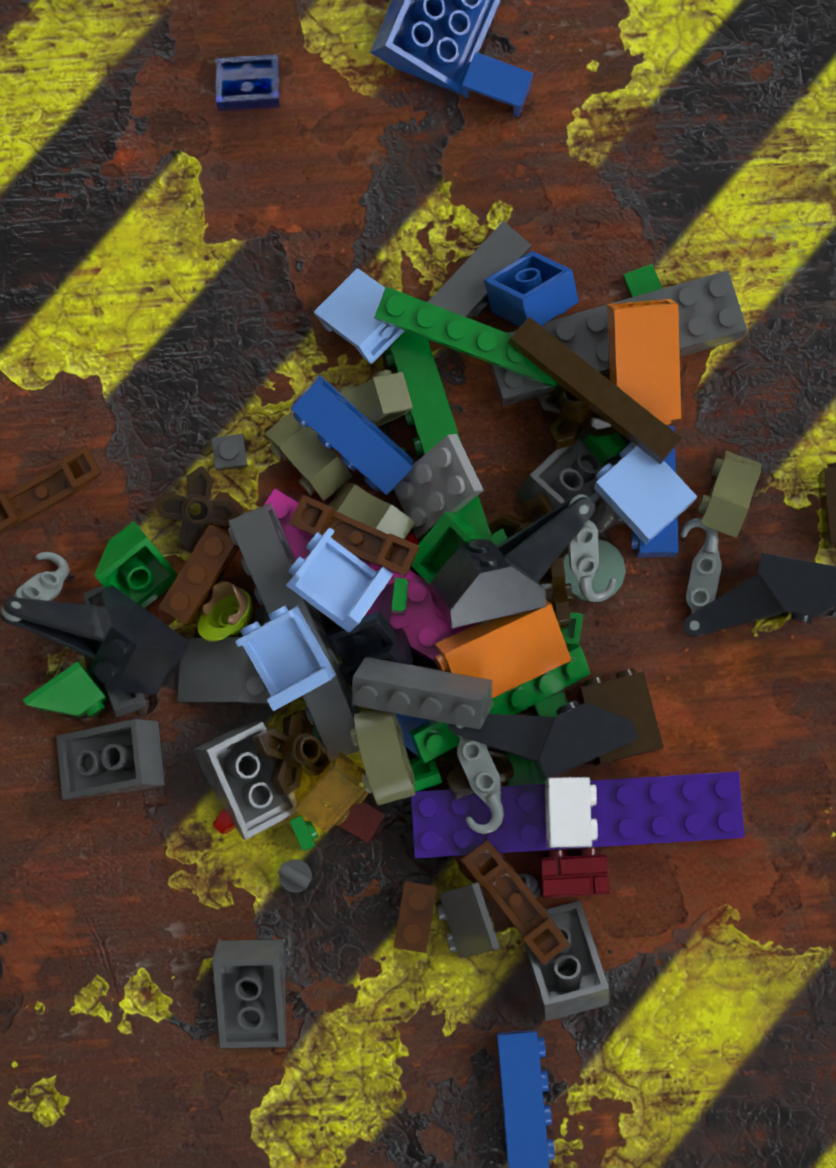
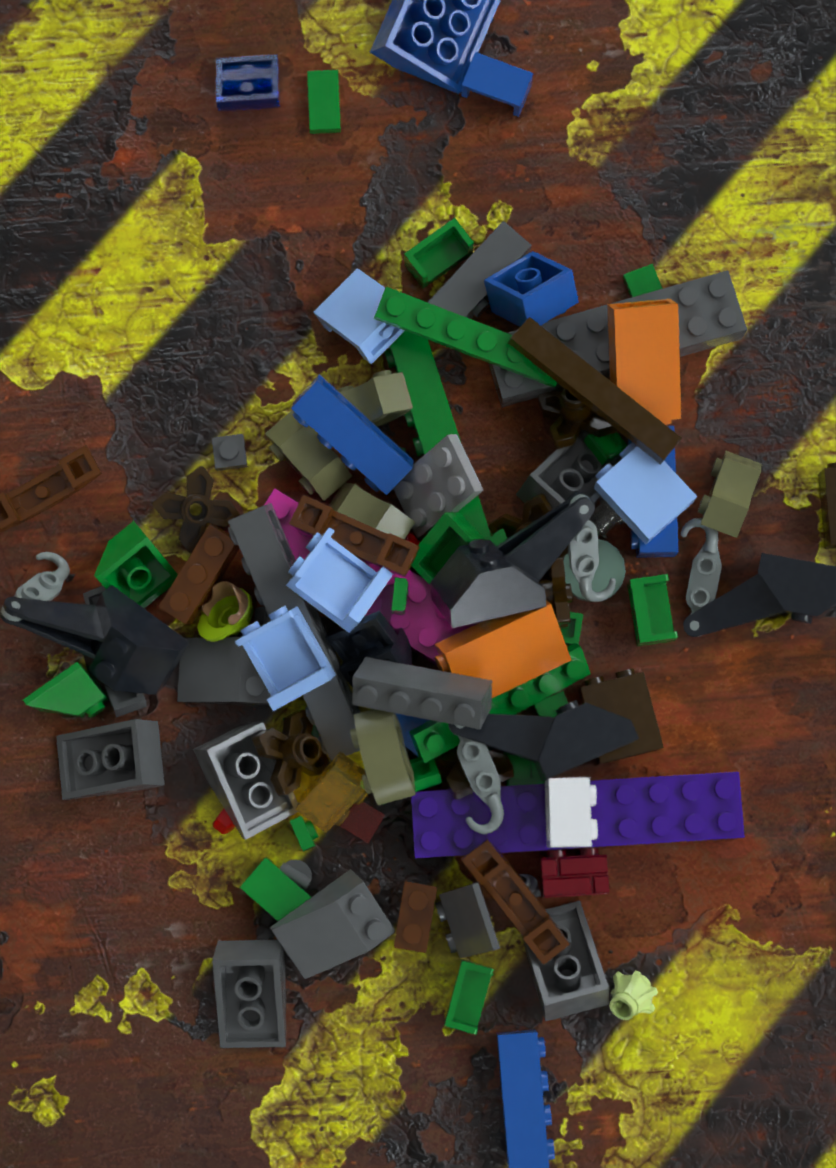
none -> green panel [240,857,313,921]
none -> dark grey slope [270,869,396,979]
none -> green tile [307,70,341,134]
none -> green panel [404,218,474,289]
none -> green panel [444,959,494,1035]
none -> yellowish green rock [610,970,658,1020]
none -> green panel [627,574,678,646]

